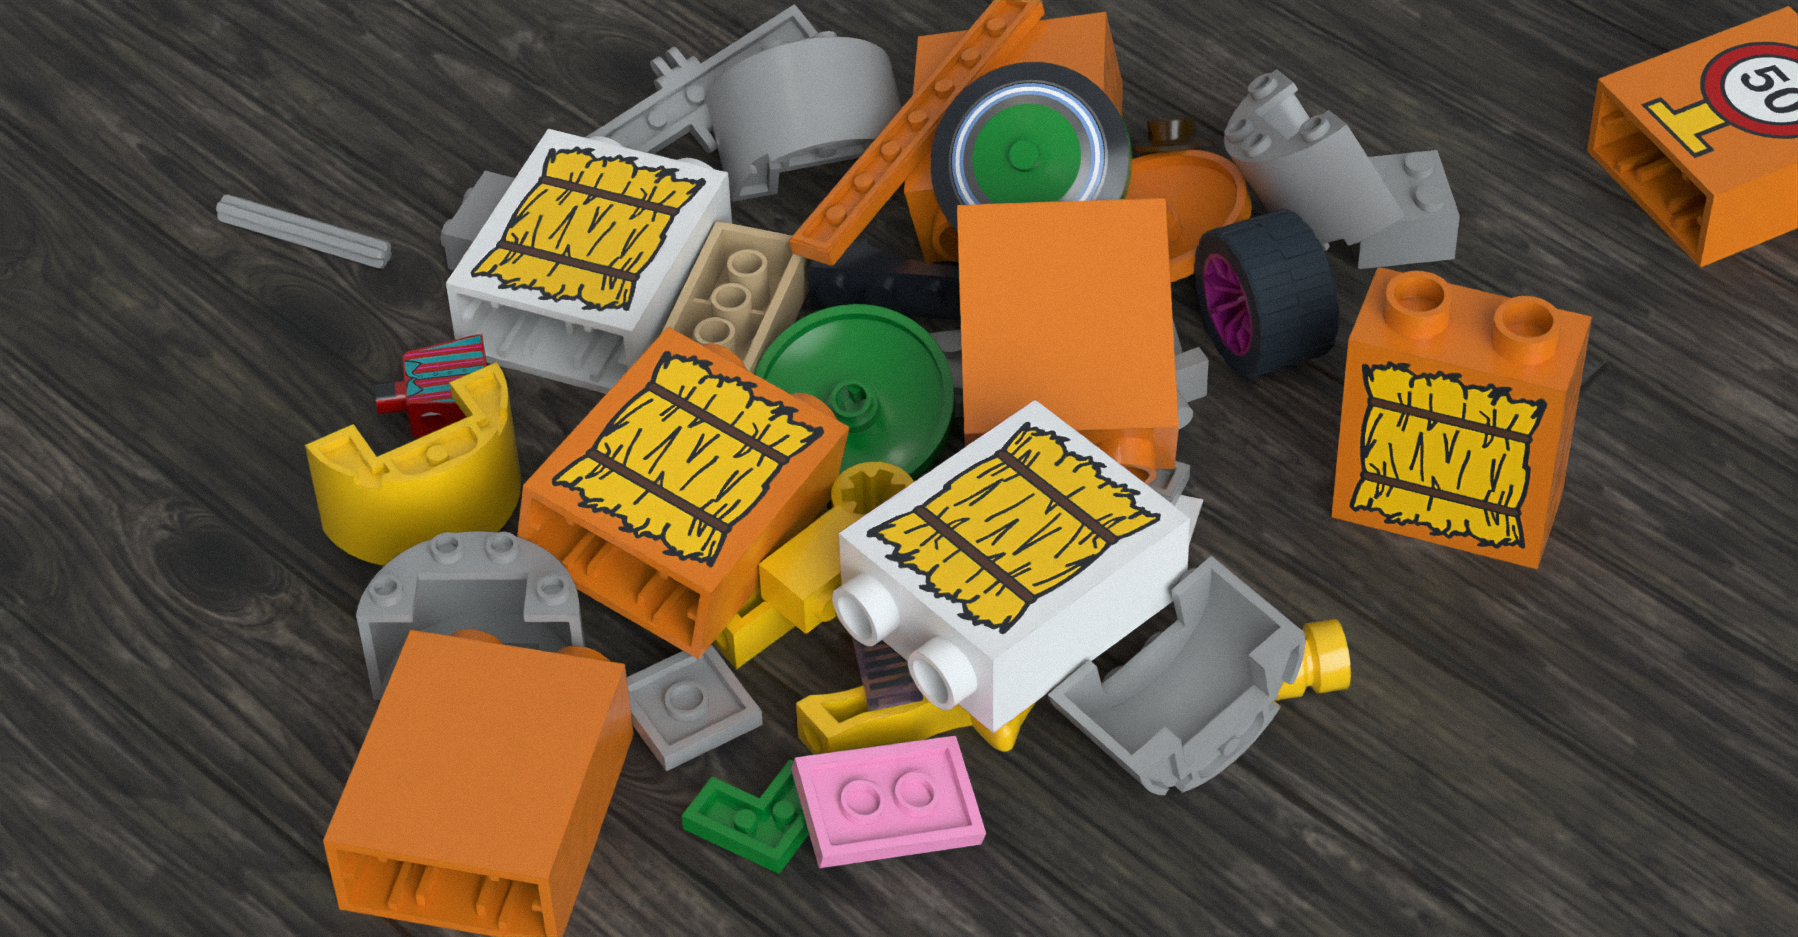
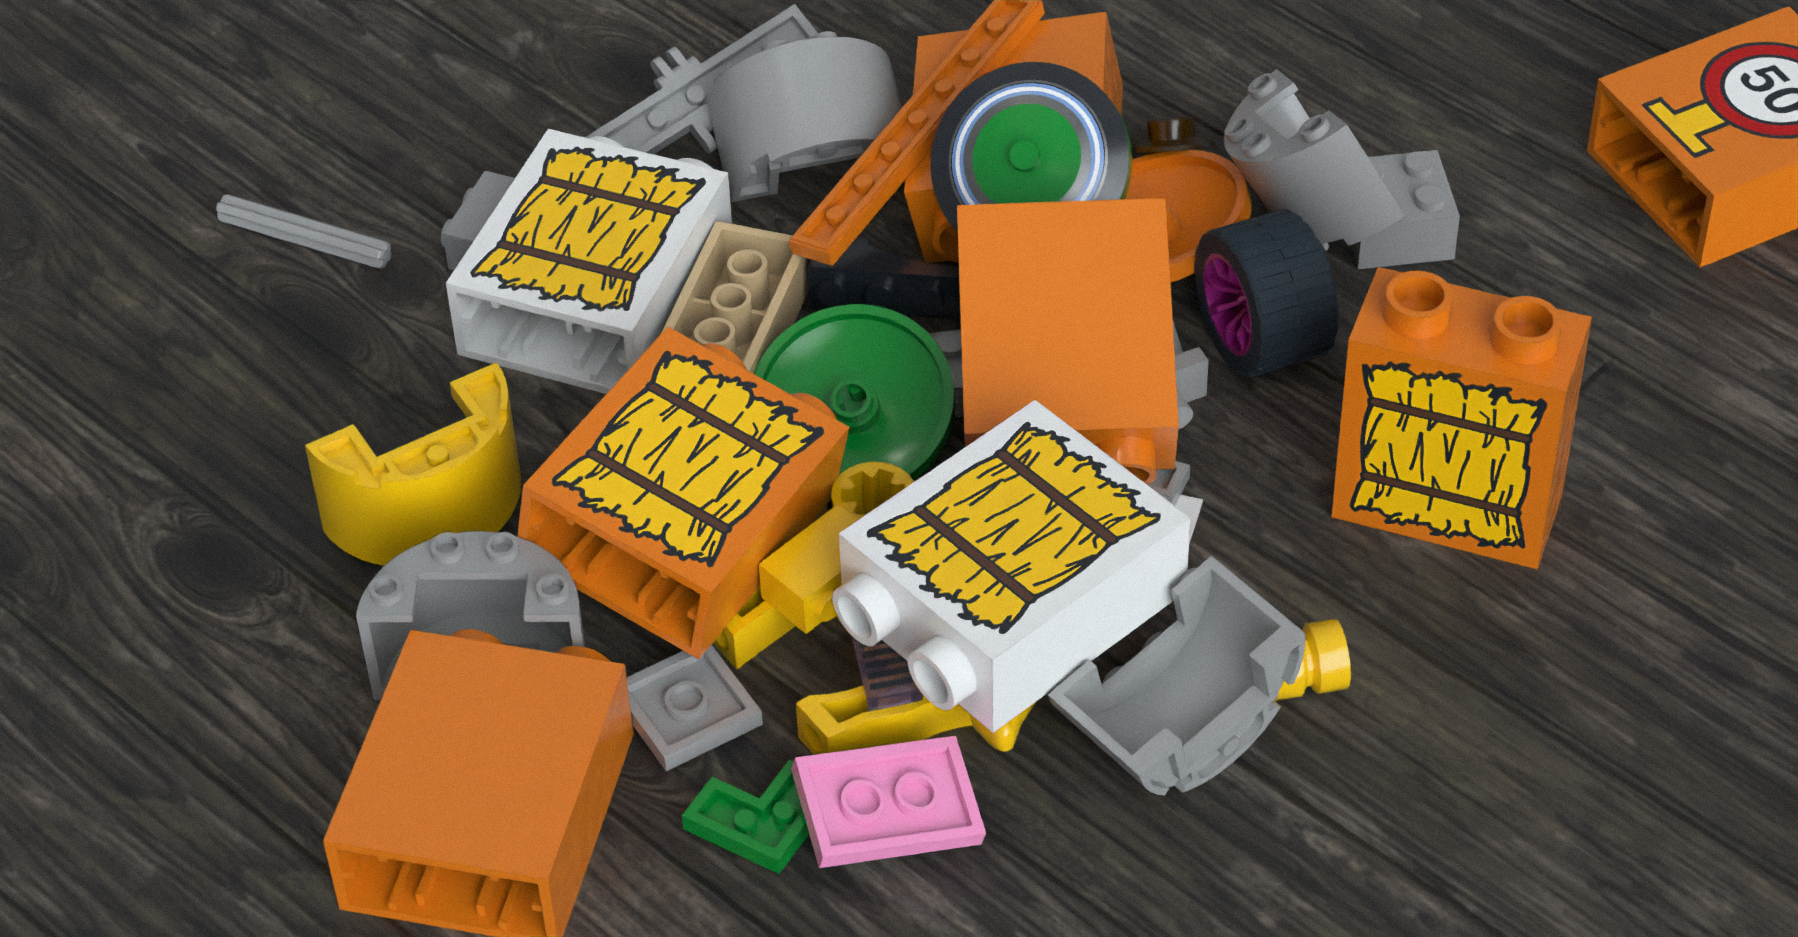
red torso [375,334,487,439] -> none

